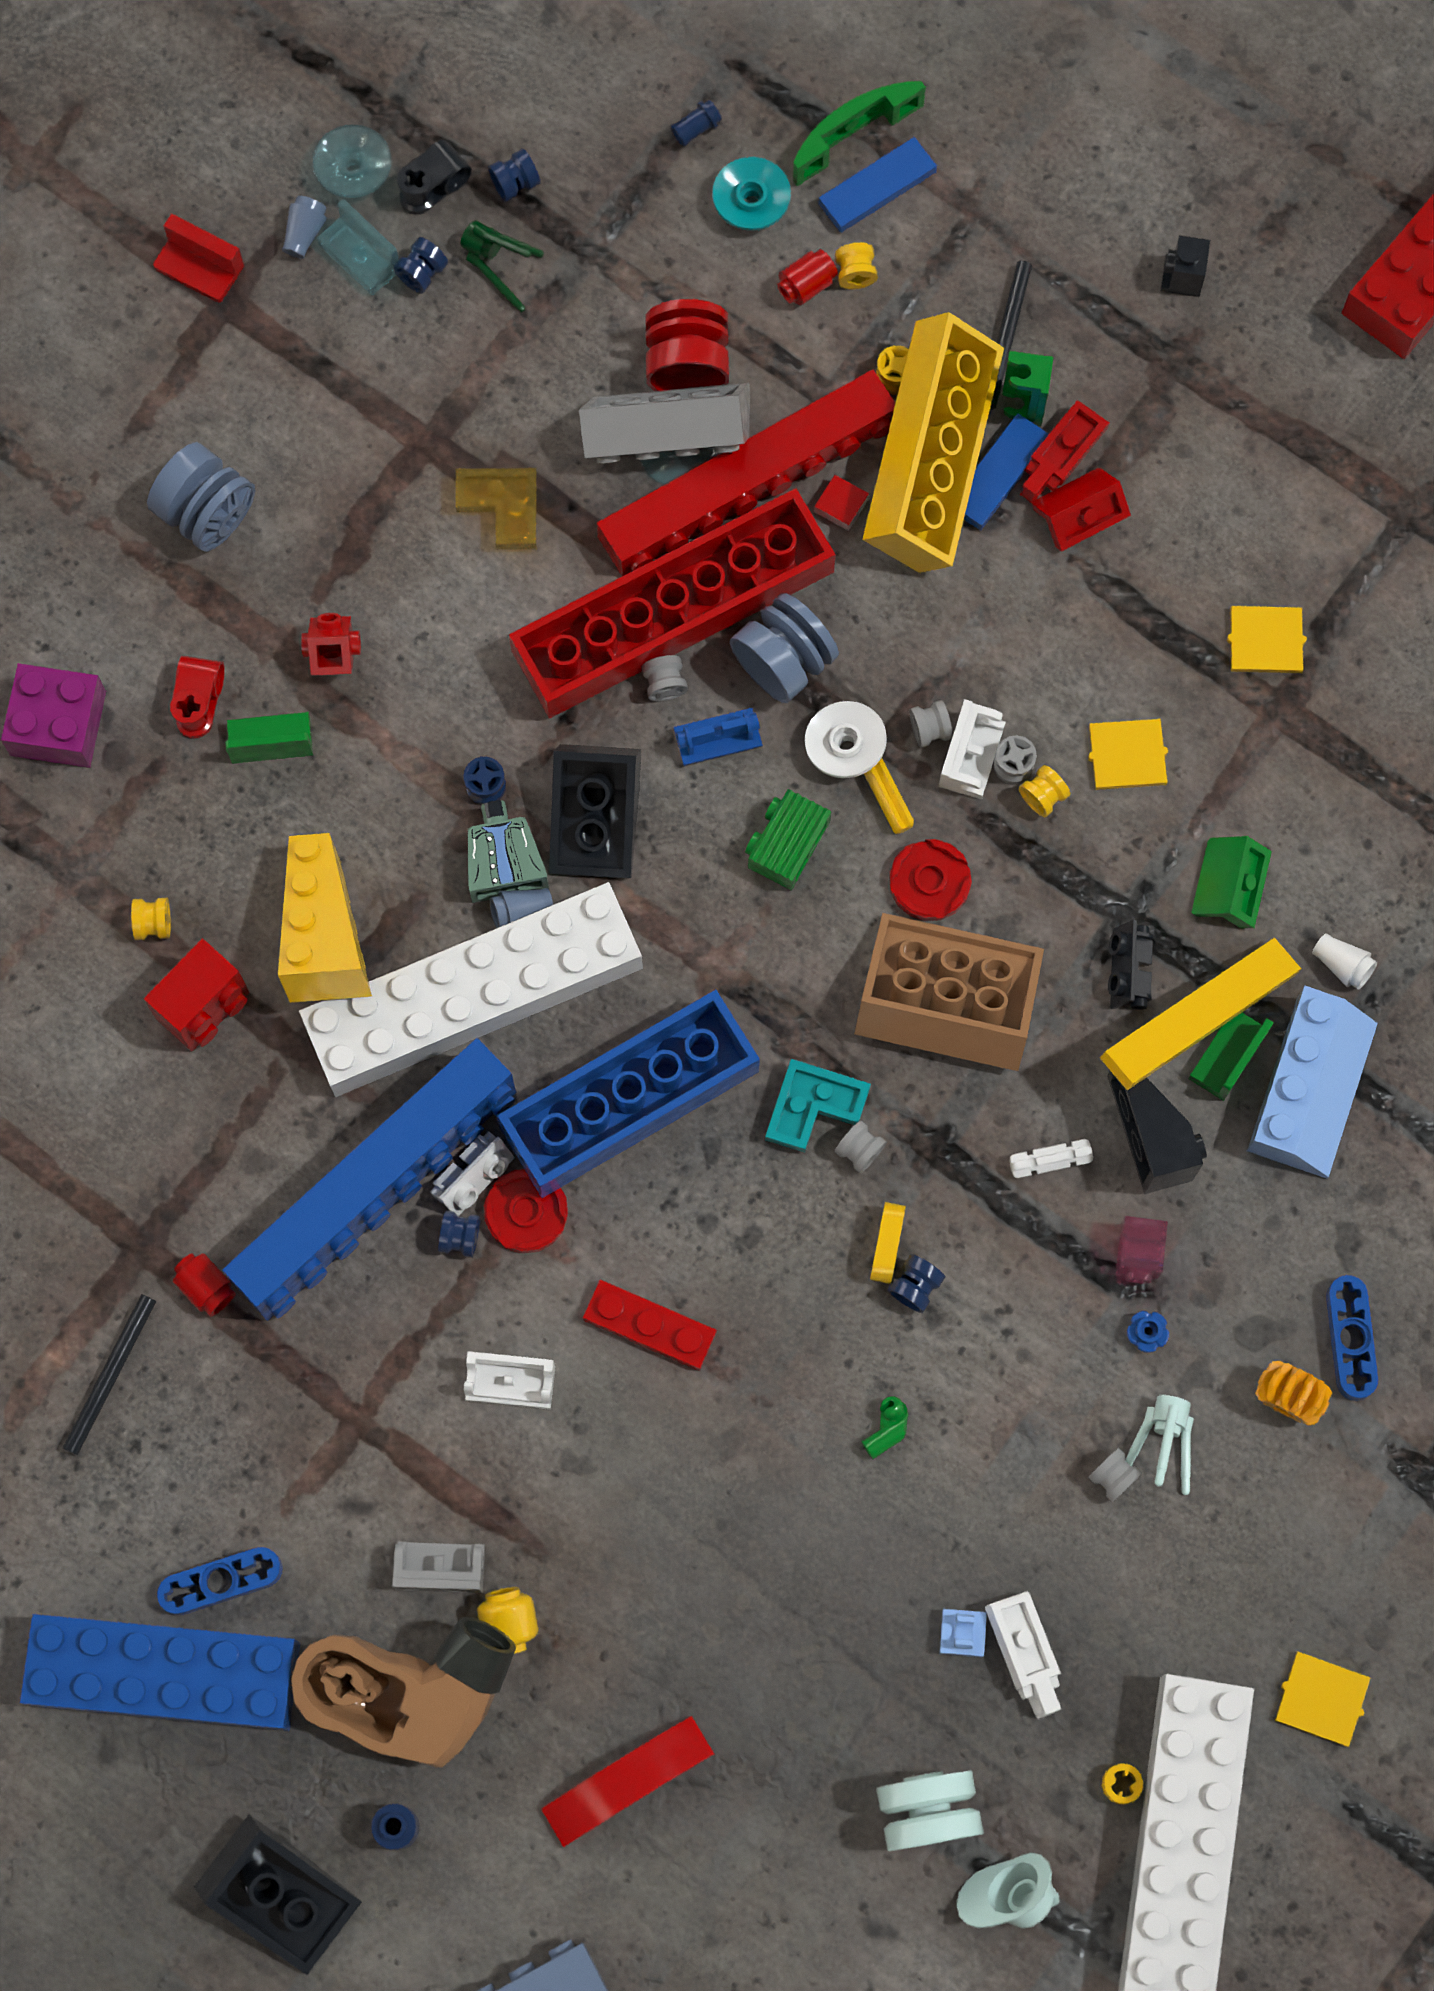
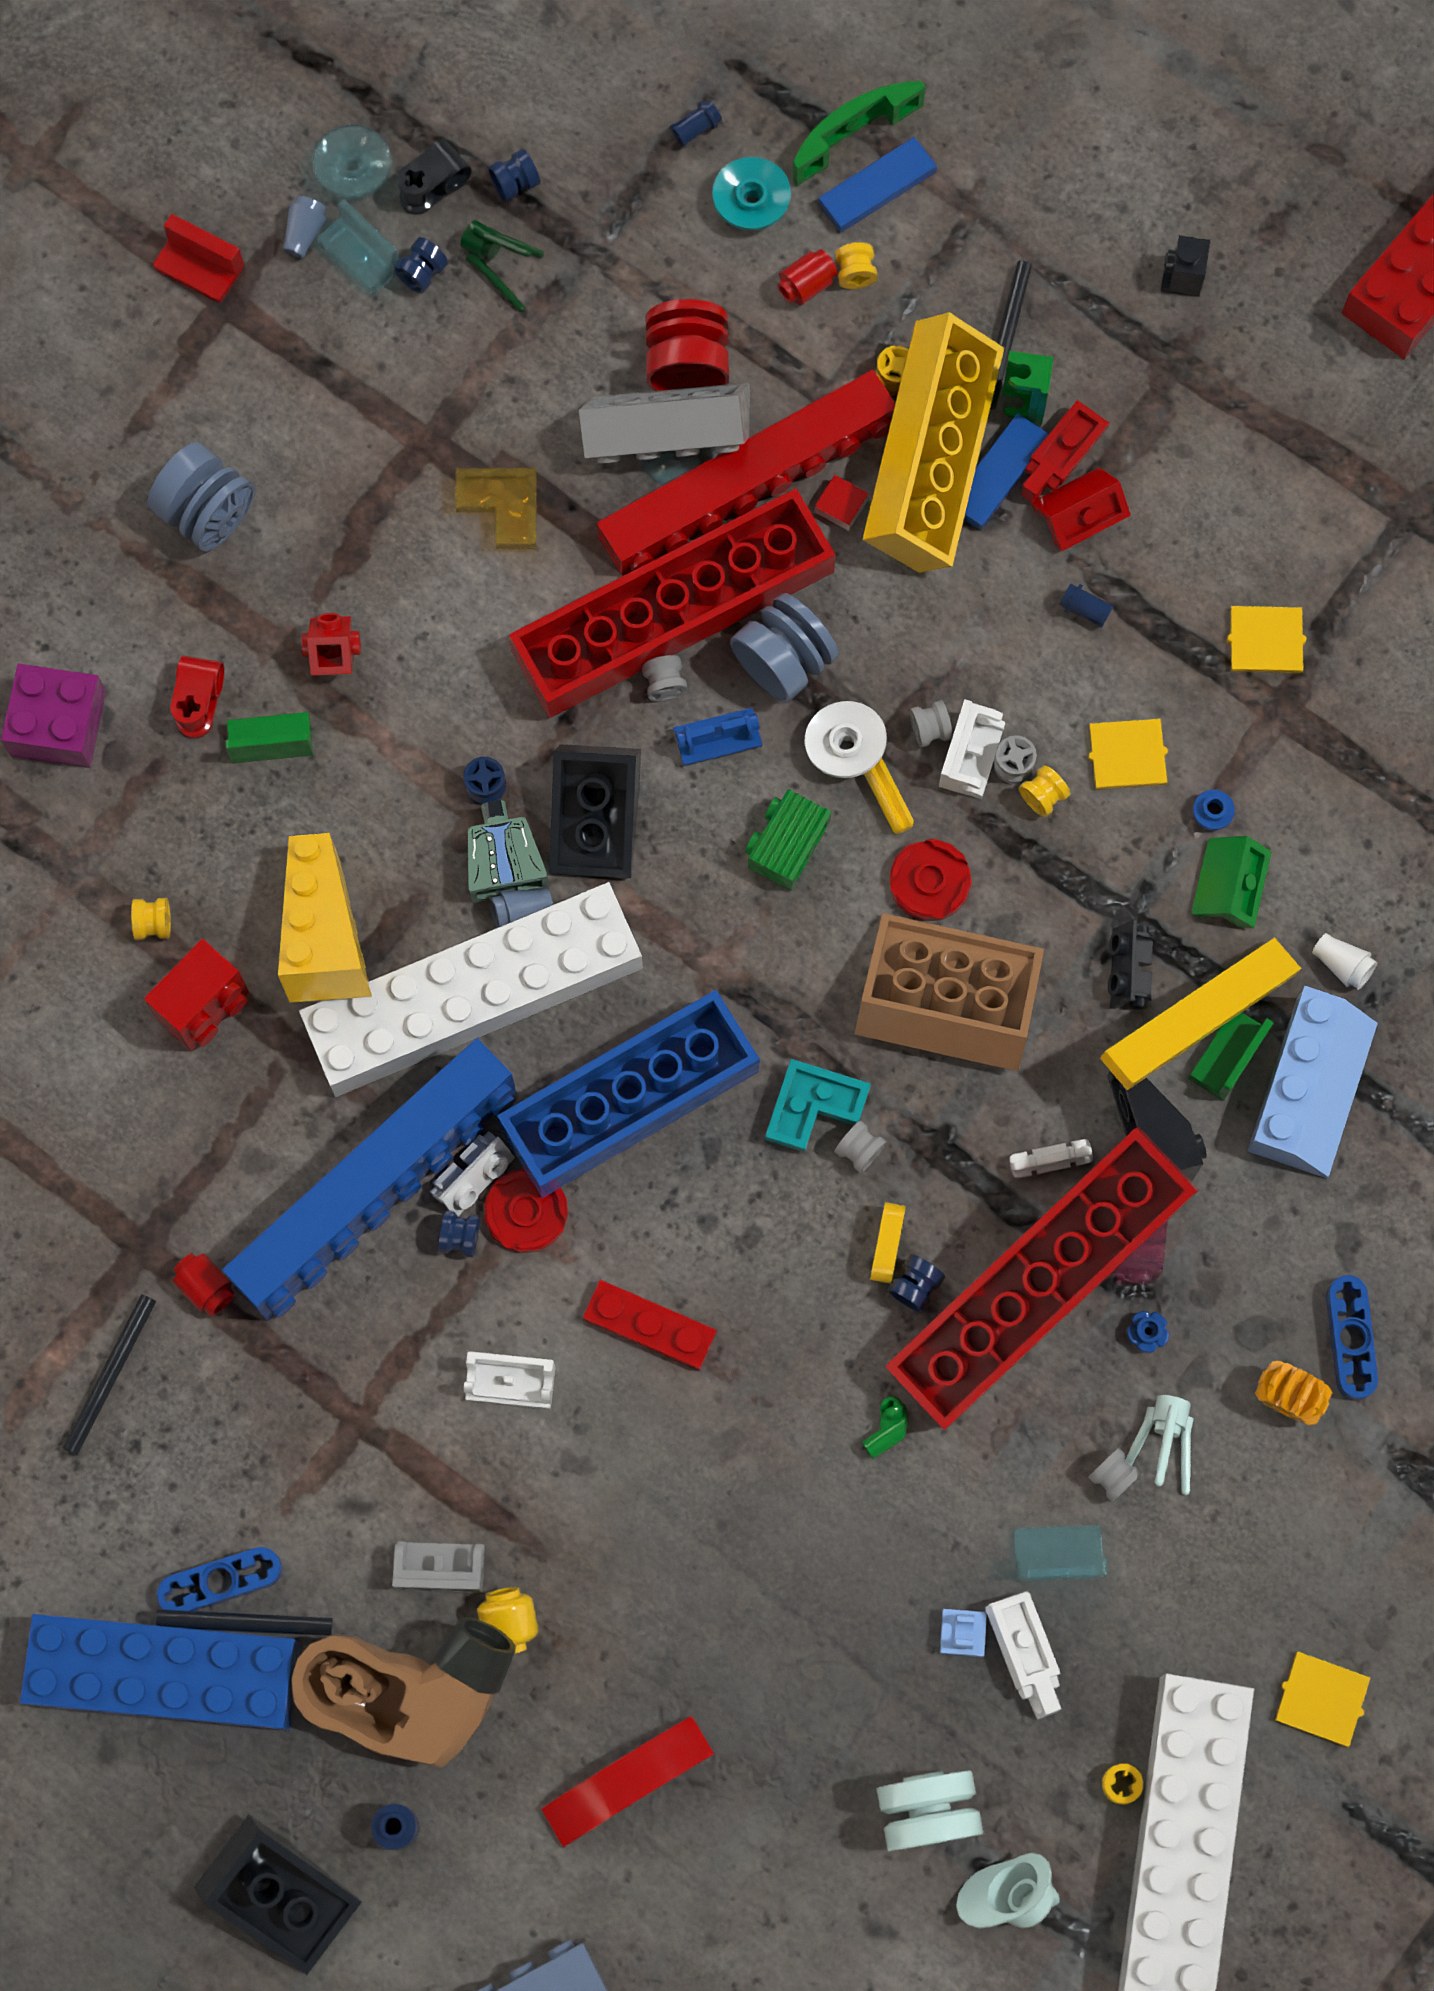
none -> black bar [156,1609,332,1635]
none -> red brick [885,1127,1200,1430]
none -> clear light blue panel [1014,1525,1108,1581]
none -> dark blue pin [1059,583,1114,628]
none -> blue plate [1193,790,1235,831]

